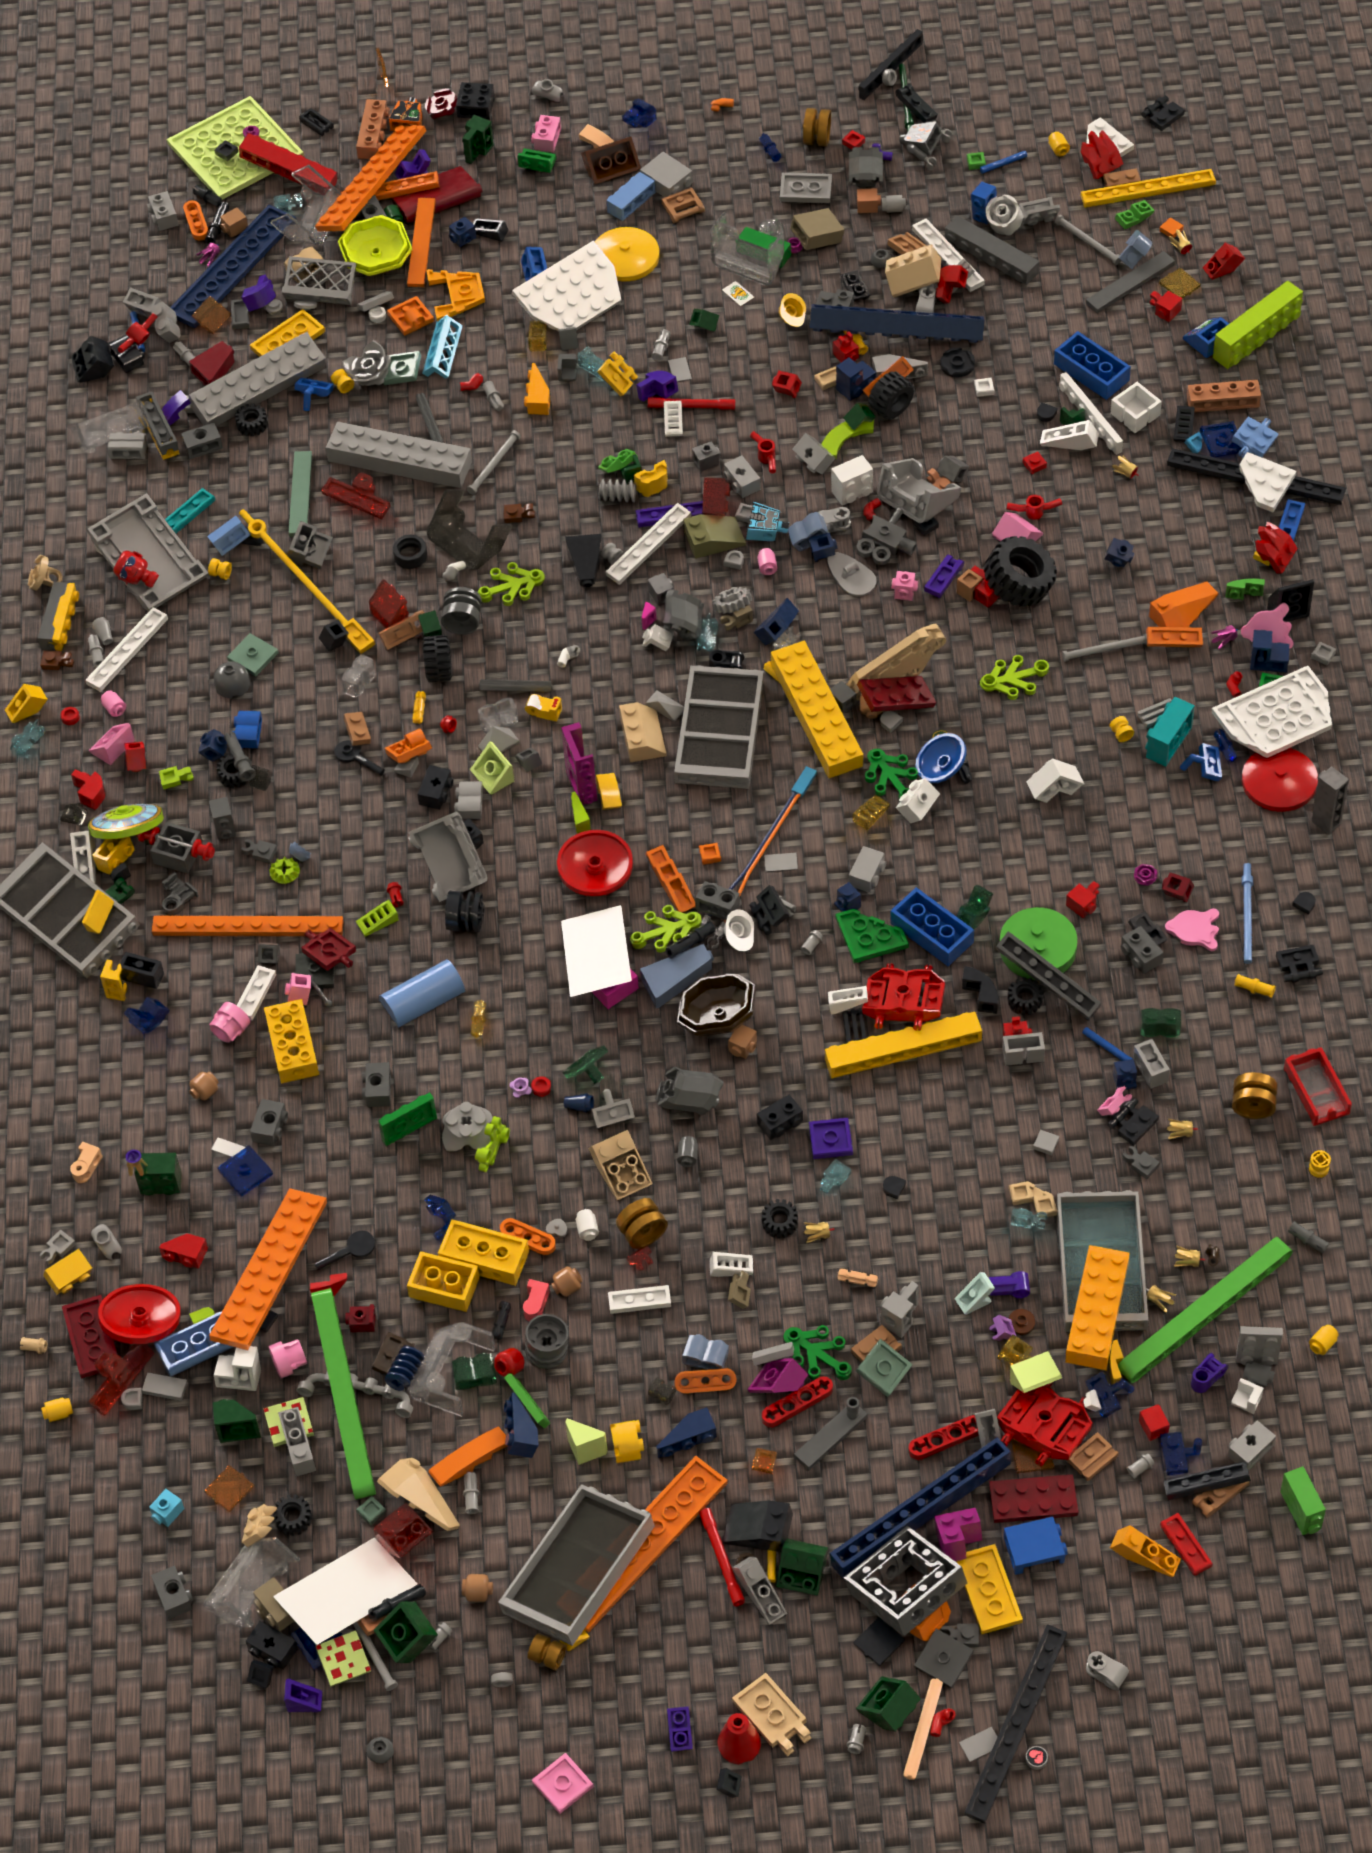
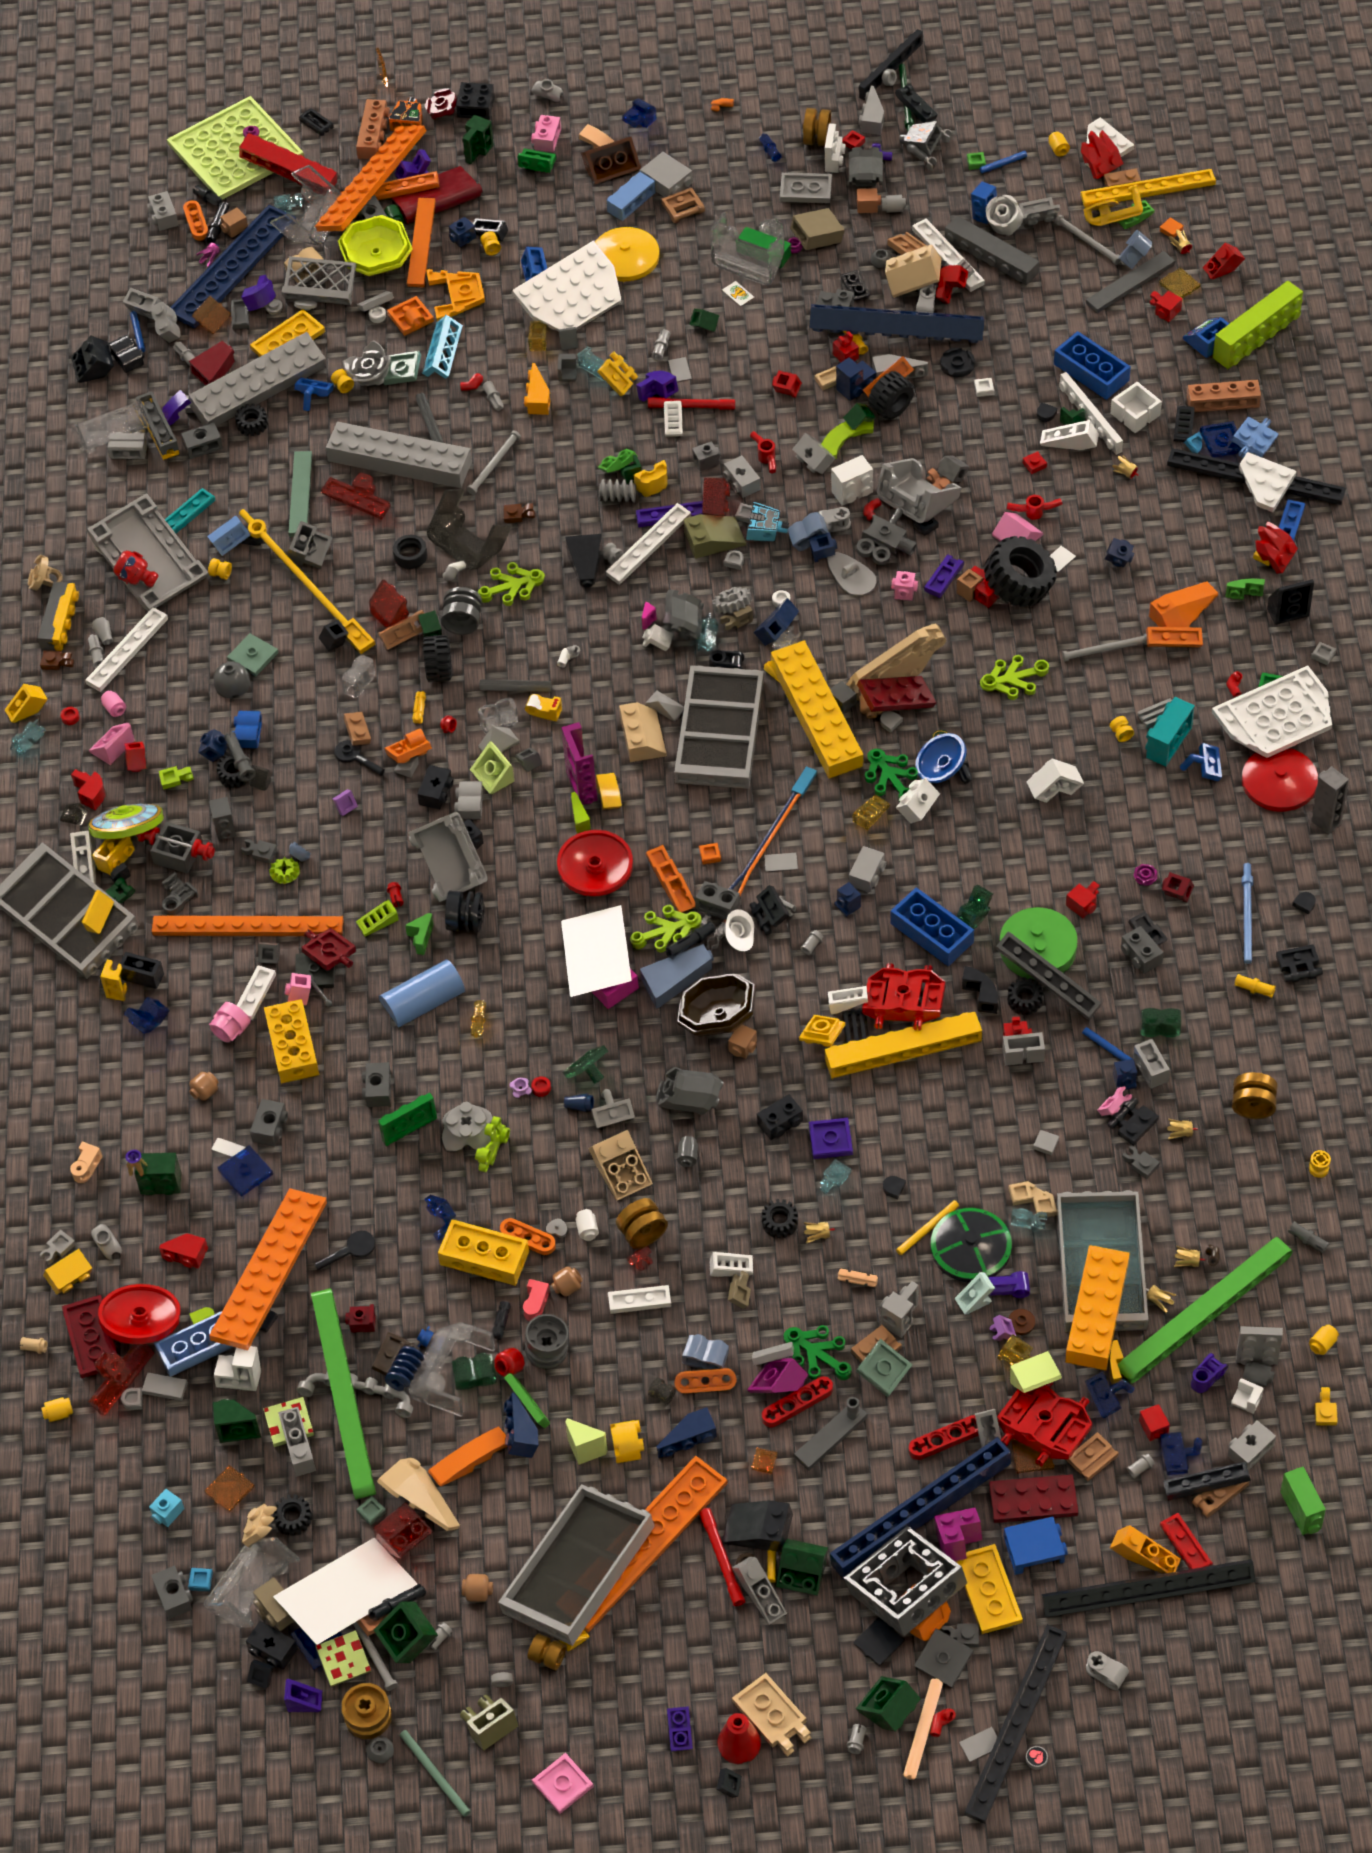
red piece [118,313,158,353] -> none
black plate [214,140,239,162] -> none
bright pink piece [268,1339,307,1379] -> none
red slope [310,1273,347,1302] -> none
yellow brick [407,1251,480,1312] -> none
light grey axle [463,1472,479,1514] -> none
flat silver brick [648,573,674,606] -> none
bright pink brick [757,548,777,575] -> none
yellow piece [779,293,806,327] -> none
green plate [835,909,909,963] -> none
white tile [1084,1390,1101,1412] -> none
black plate [1141,95,1185,131] -> none
bright pink tile [1165,909,1219,951] -> none
flat silver piece [1211,625,1238,649] -> none
clear blue axle [1213,729,1237,762] -> none
bright pink tile [1241,603,1294,649] -> none
dark blue brick [1250,630,1289,673] -> none
door [1284,1047,1352,1126] -> none
none -> dark azure tile [188,1568,213,1592]
none -> medium lavender tile [333,789,358,816]
none -> pearl gold wheel [342,1683,392,1739]
none -> sand green piece [399,1730,471,1817]
none -> bright green slope [405,913,434,955]
none -> blue plate [417,1326,434,1347]
none -> olive brick [460,1695,518,1751]
none -> yellow wheel [480,232,501,256]
none -> white tile [772,590,790,607]
none -> yellow piece [799,1015,845,1047]
none -> white plate [825,124,845,173]
none -> light grey slope [859,85,884,135]
none -> yellow bar [896,1200,959,1255]
none -> black dish [931,1208,1012,1283]
none -> black plate [1041,1559,1255,1617]
none -> white sticker [1050,546,1076,572]
none -> yellow piece [1083,185,1143,226]
none -> yellow plate [1315,1387,1338,1425]

